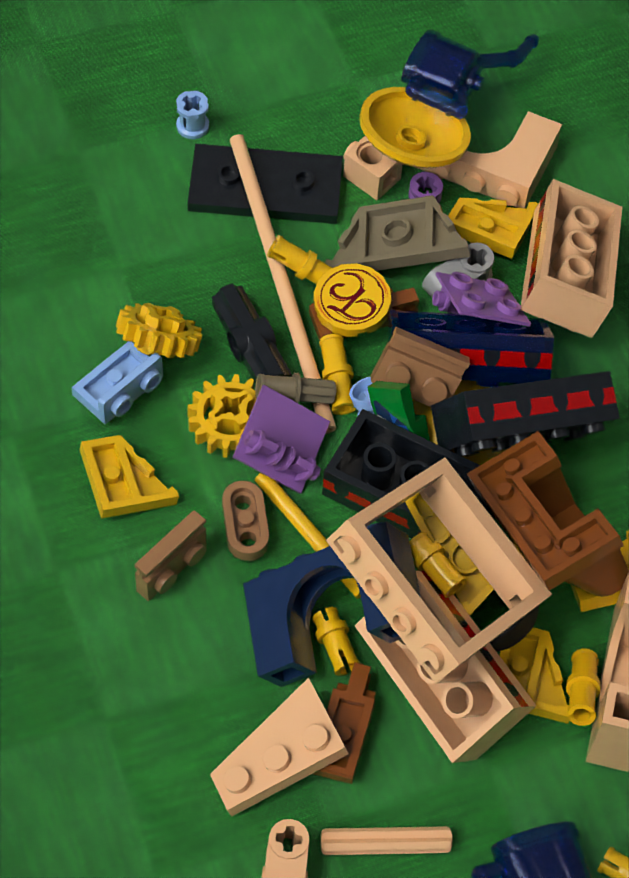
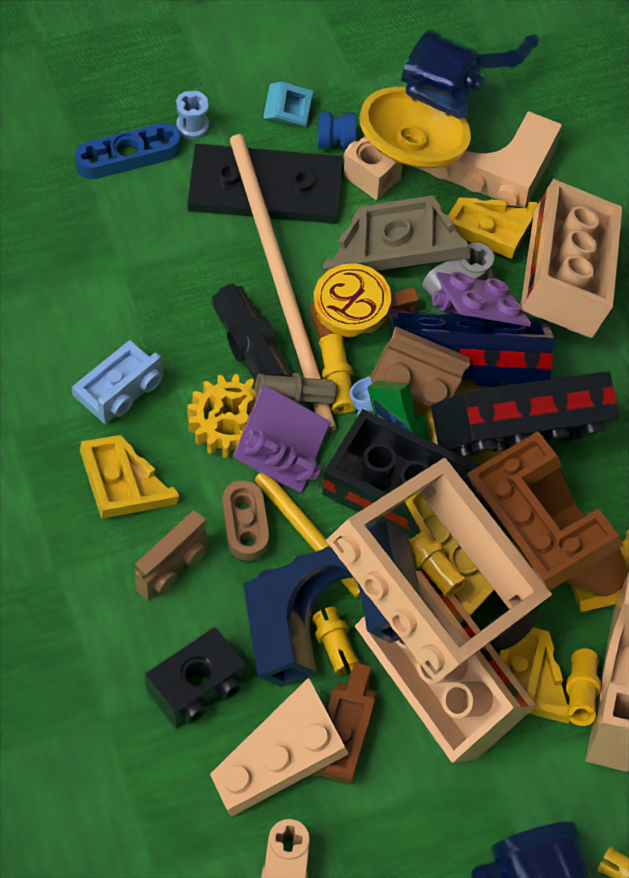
yellow gear [116,303,203,358] -> none
yellow pin [267,235,332,285] -> none
light nougat axle [320,826,453,855] -> none
medium lavender bush [408,172,443,203] -> none
none -> blue beam [75,123,180,179]
none -> black brick [145,627,246,729]
none -> medium azure slope [264,81,313,127]
none -> blue wheel [318,111,356,149]

